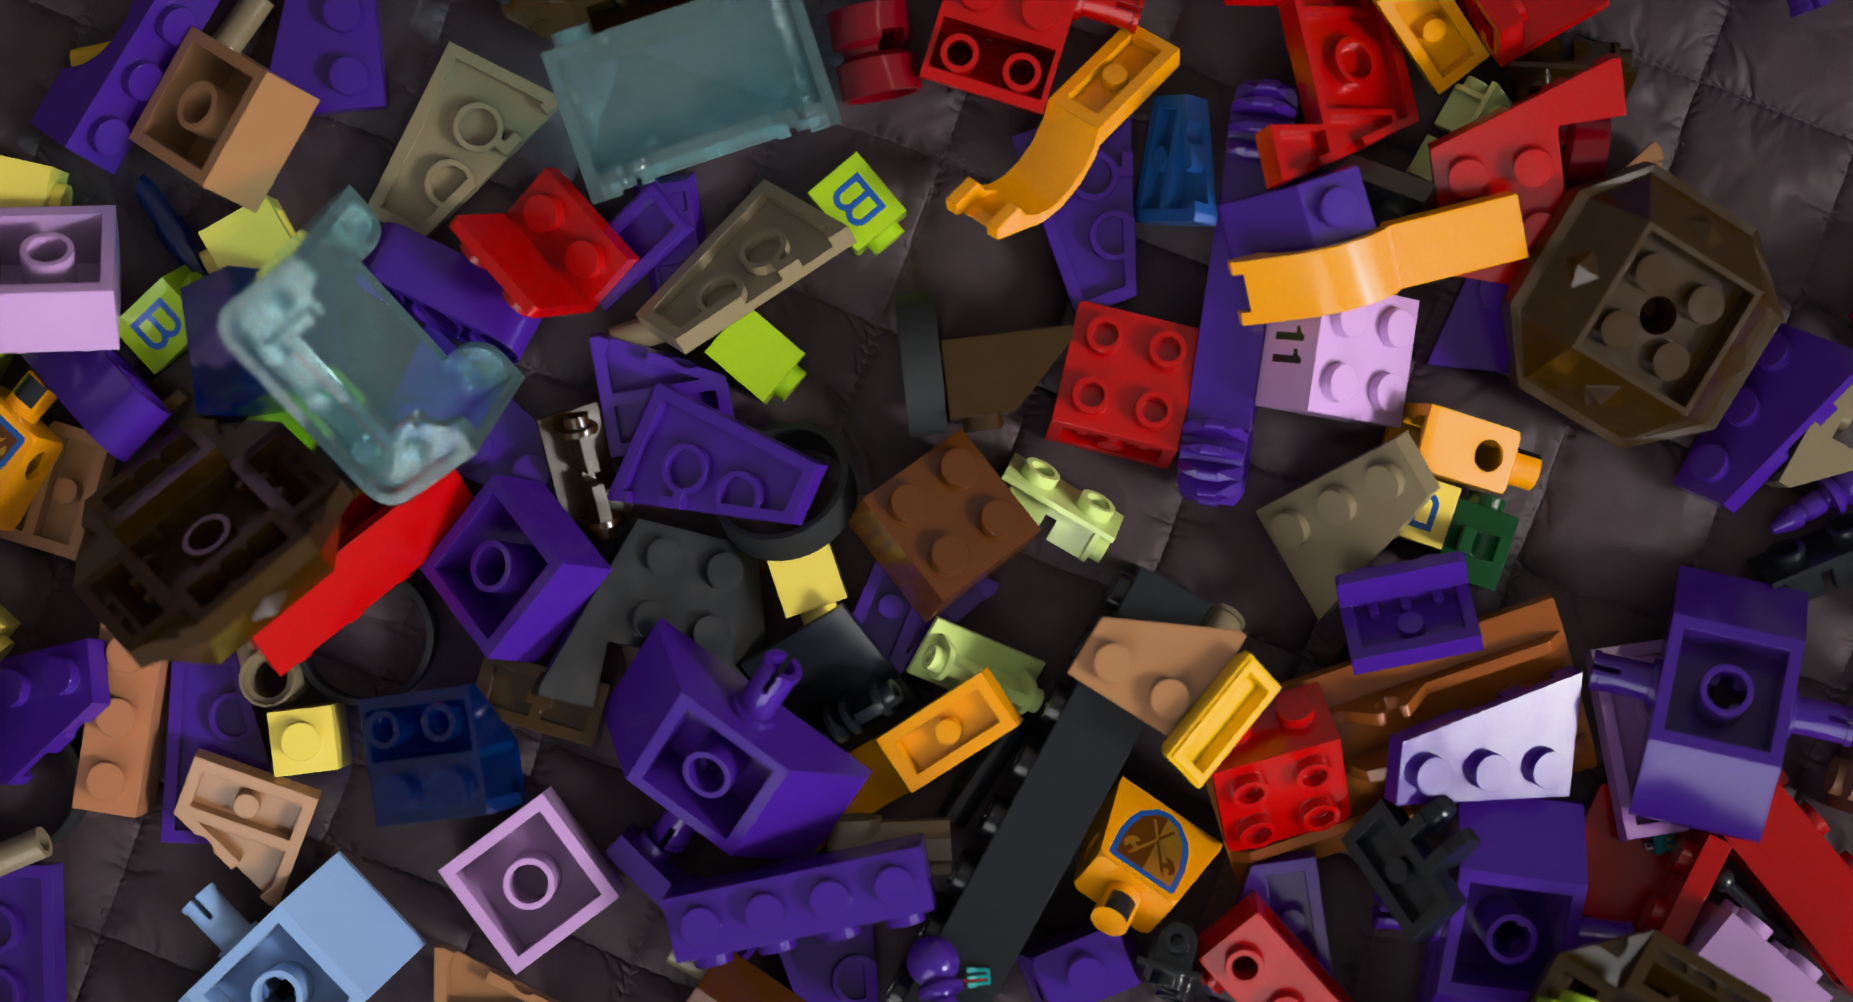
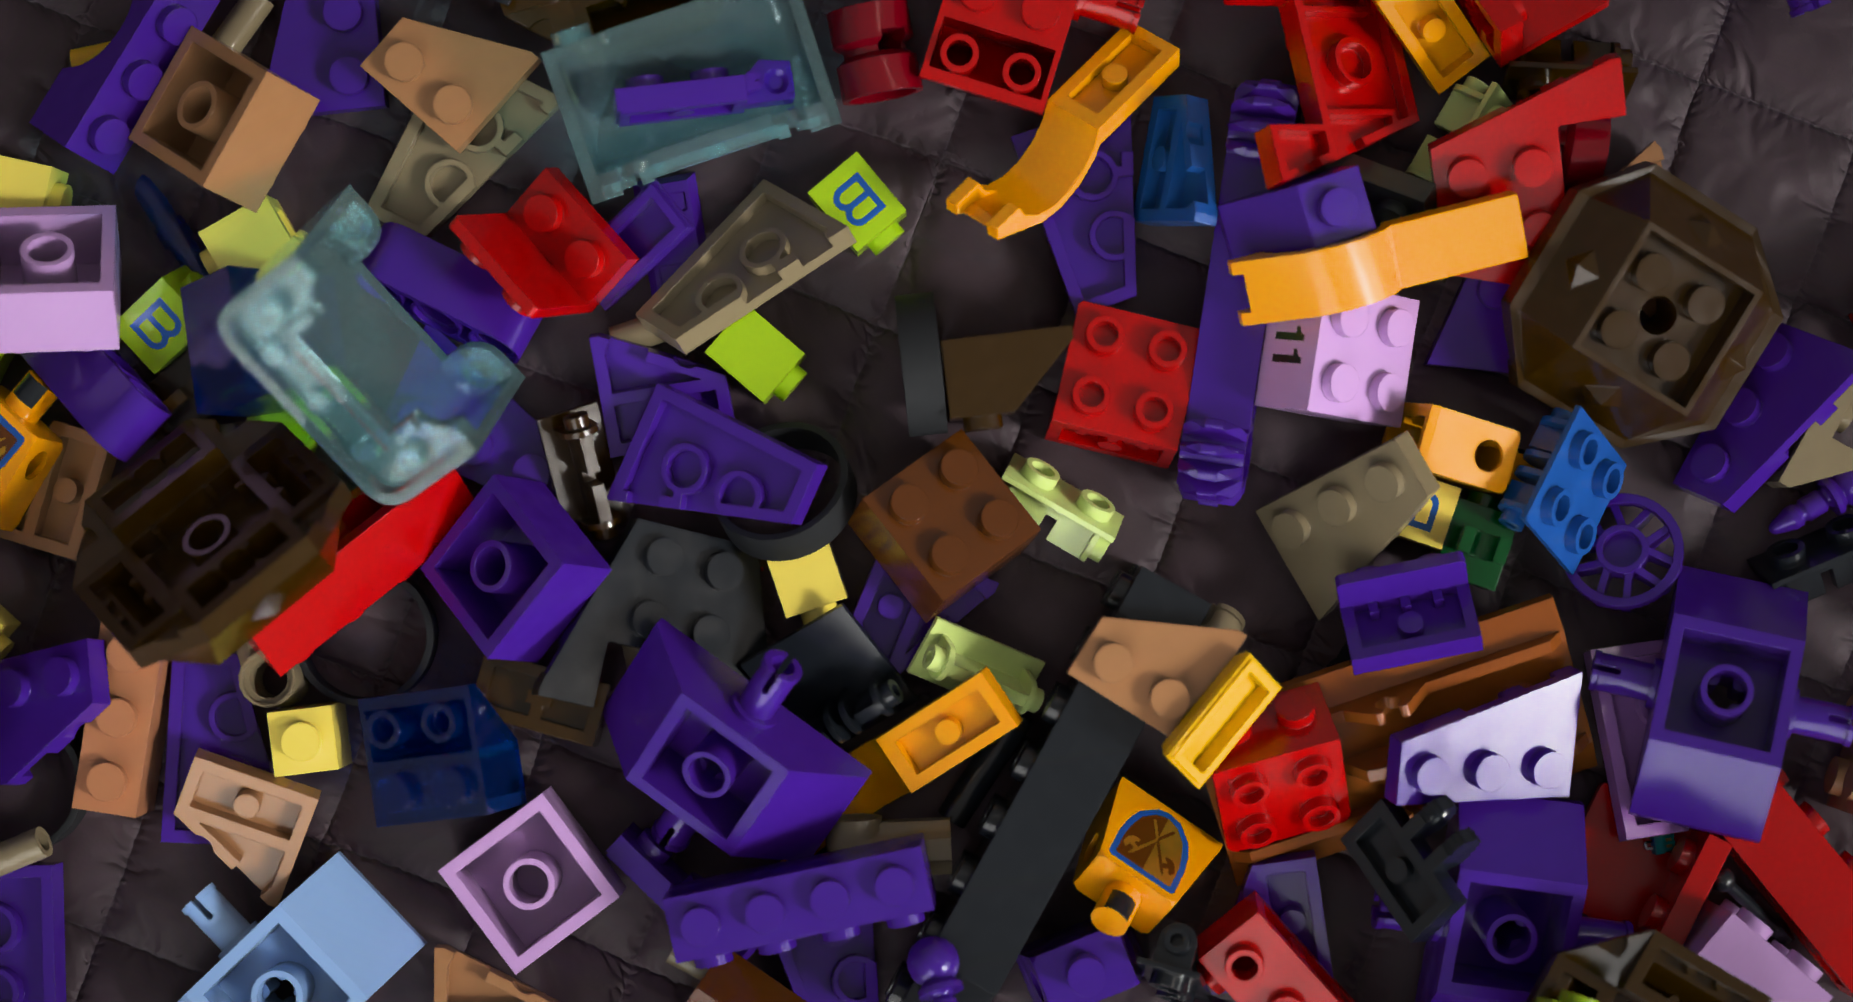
teal piece [963,966,991,988] -> none
none -> medium nougat wing [360,17,542,154]
none -> dark purple hinge [613,59,795,127]
none -> blue hinge [1498,405,1627,575]
none -> dark purple wheel [1565,493,1684,612]

